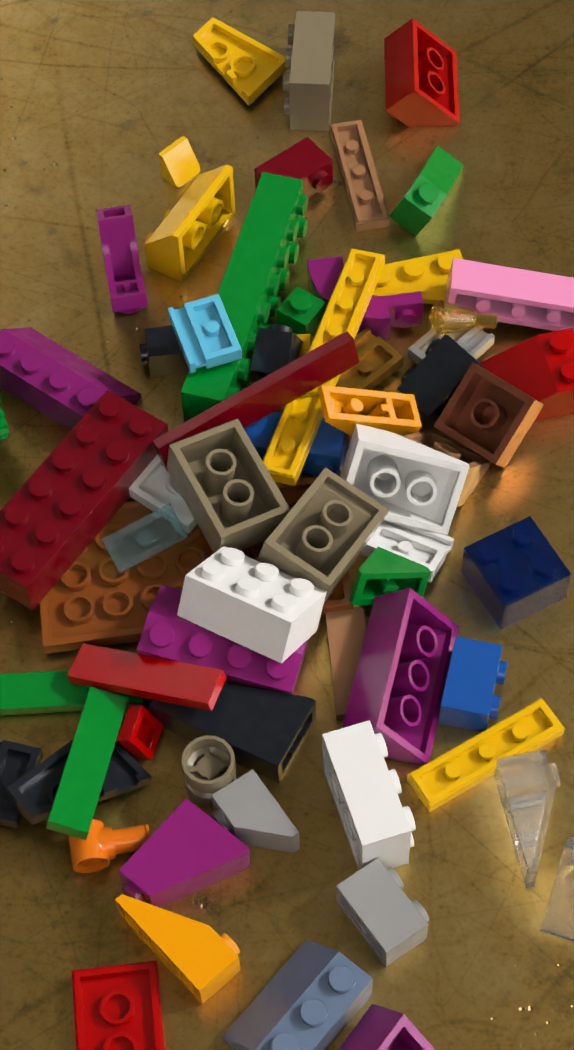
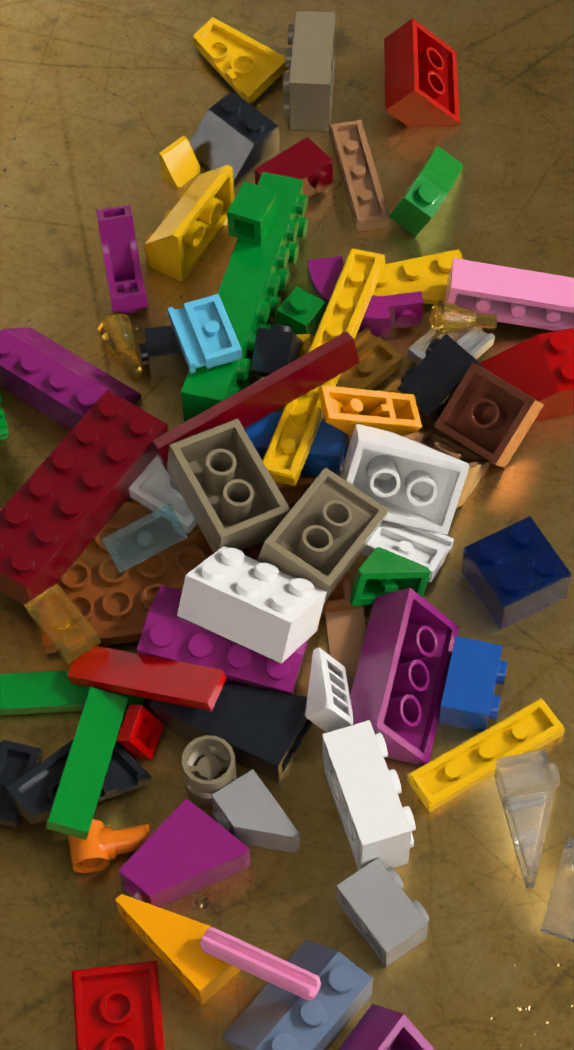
none -> clear yellow plate [25,584,101,664]
none -> clear yellow cone [97,312,143,376]
none -> black slope [189,92,280,188]
none -> bright pink axle [200,927,321,1001]
none -> green brick [227,181,278,245]
none -> white slope [305,648,353,733]

